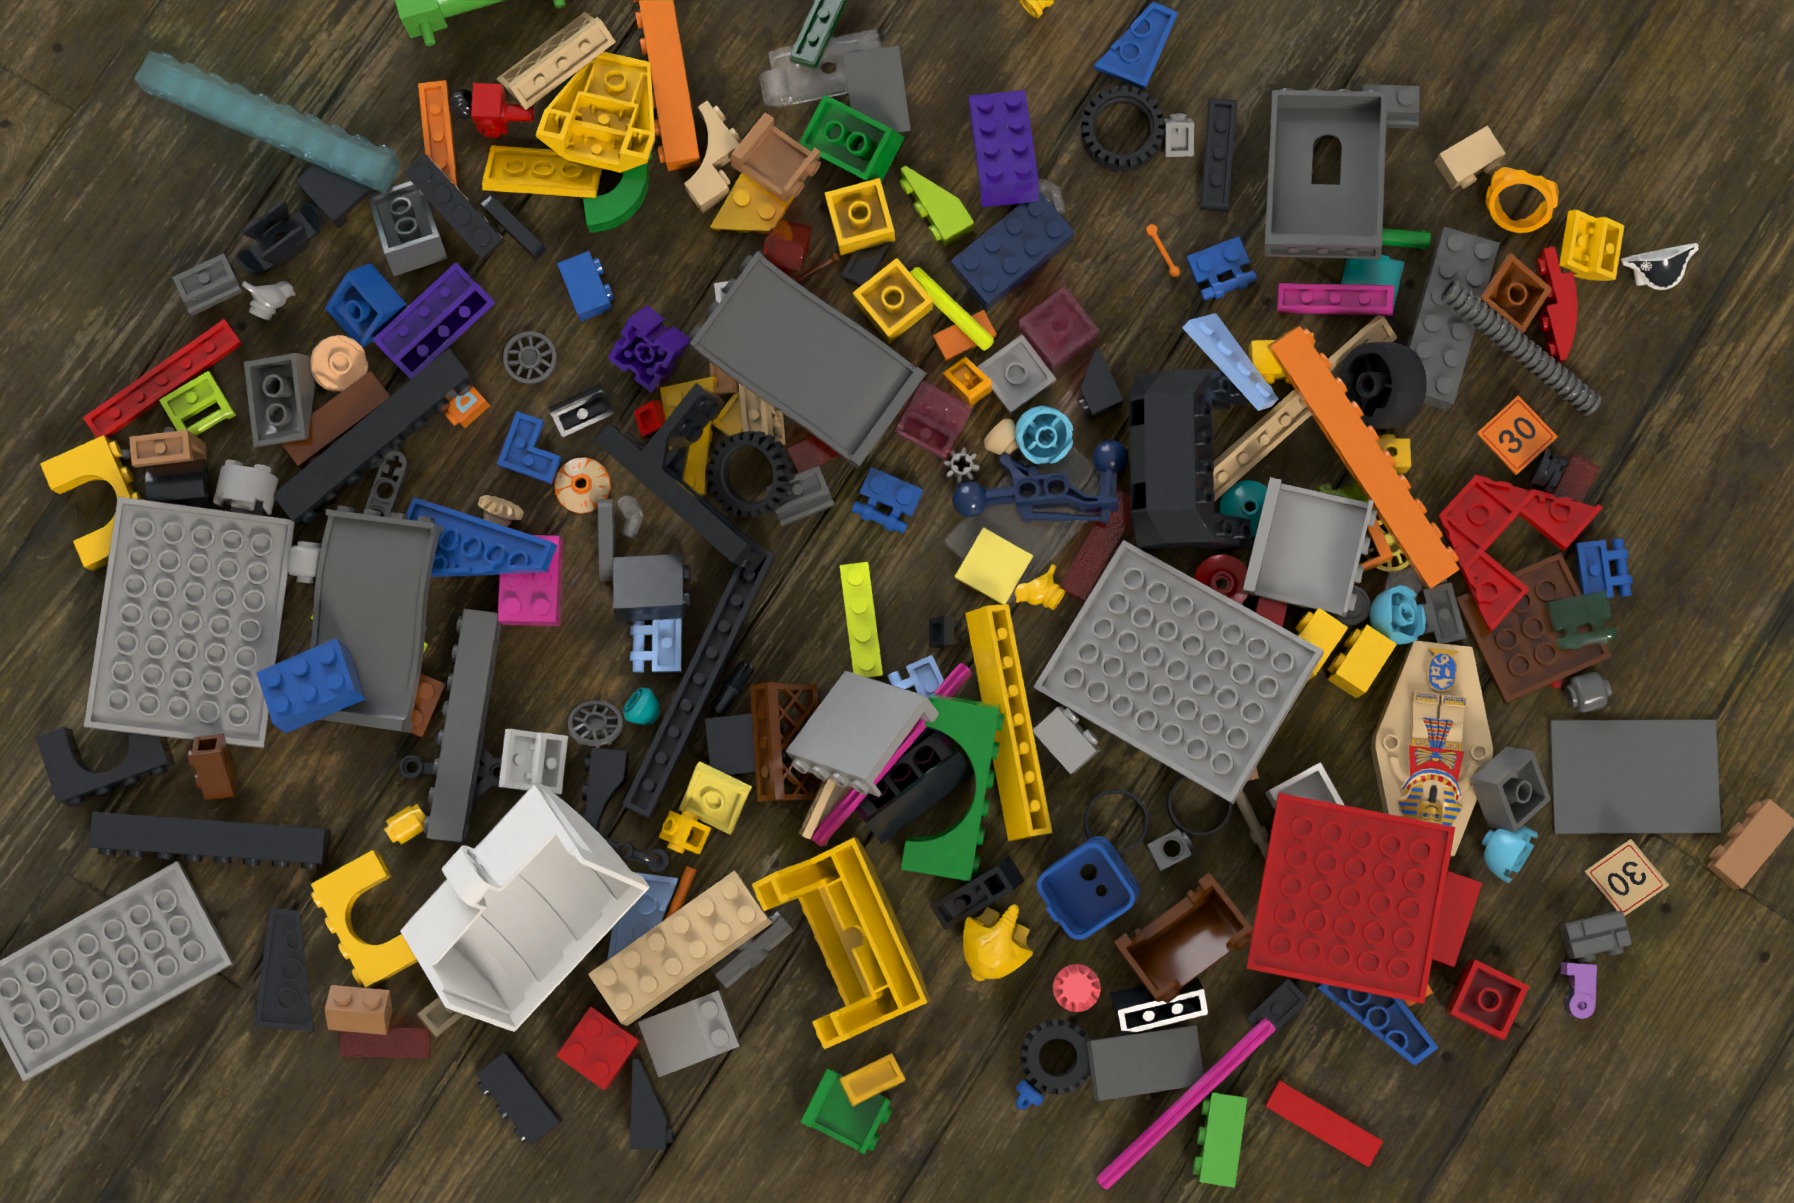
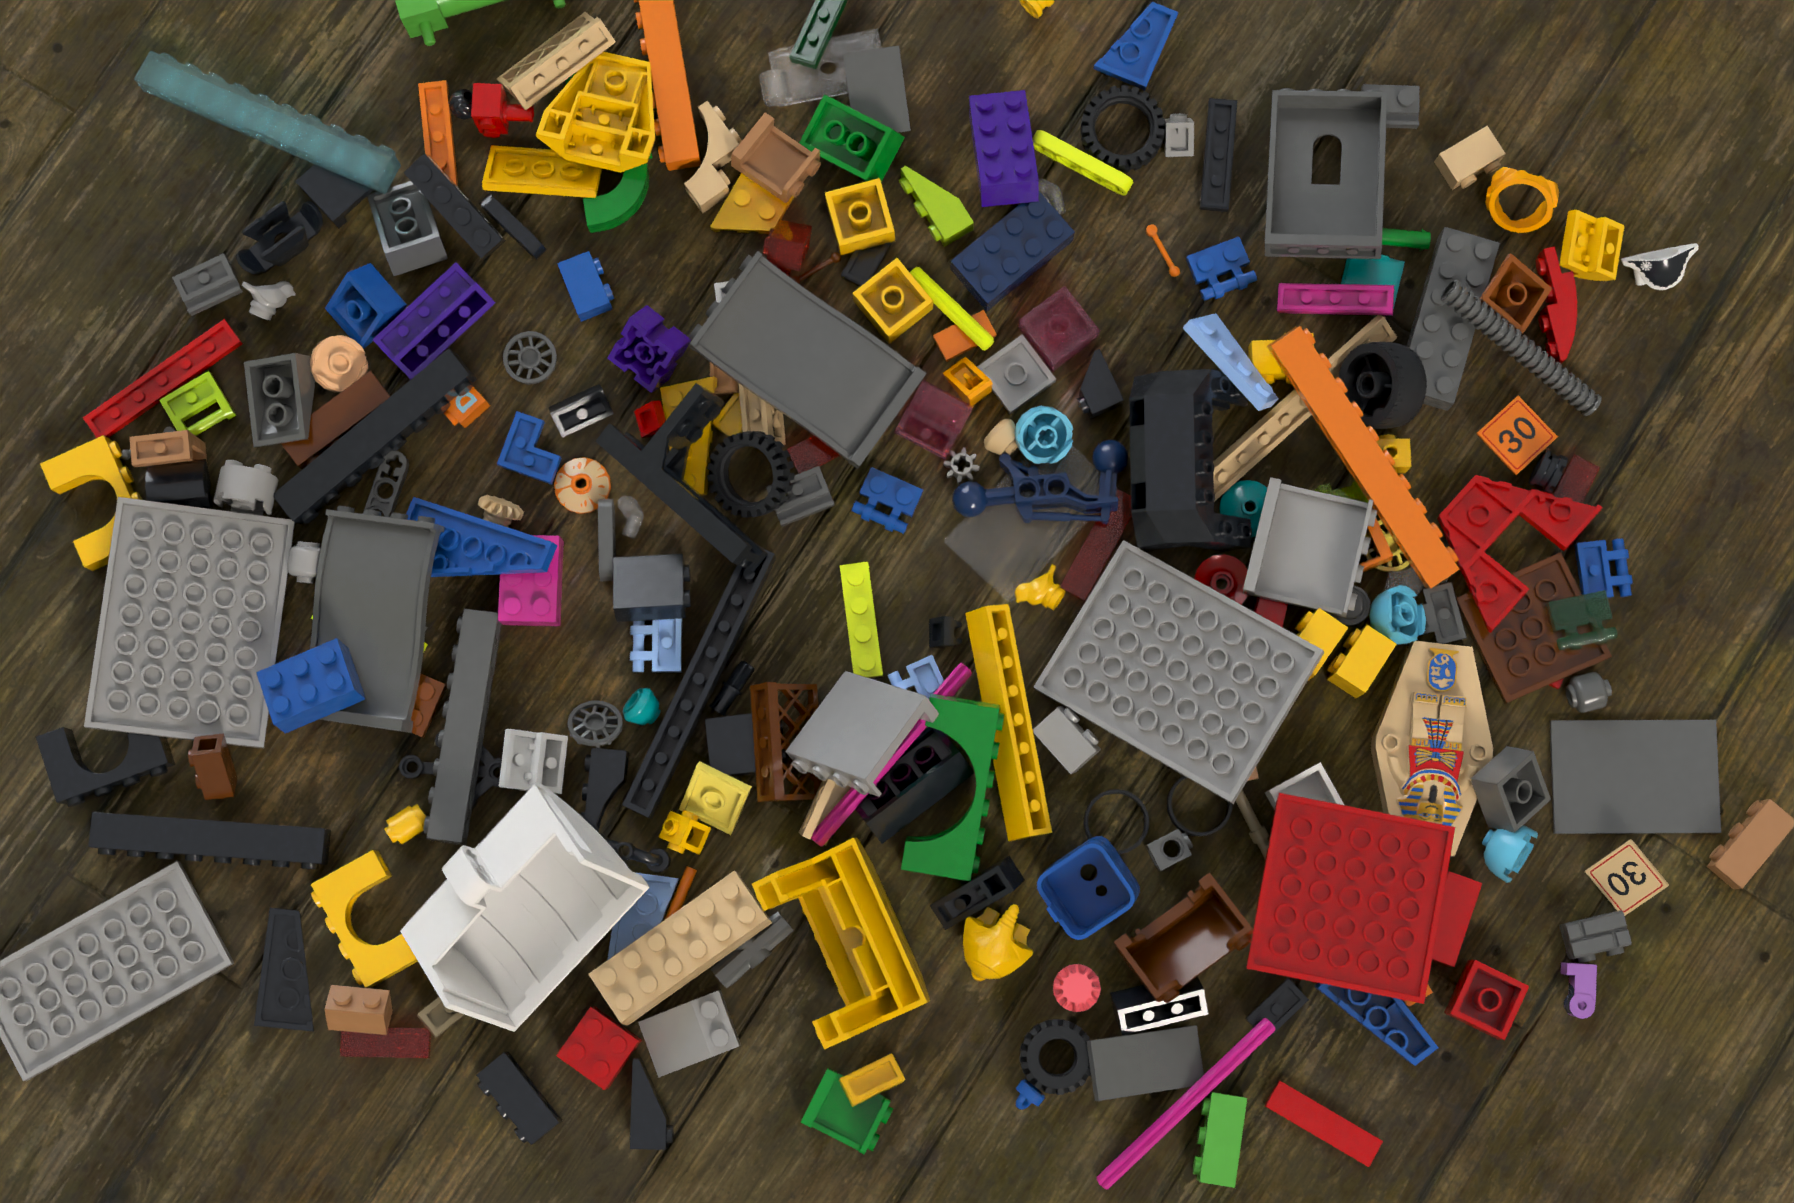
light yellow tile [955,527,1033,605] -> none
none -> neon yellow beam [1032,130,1133,195]

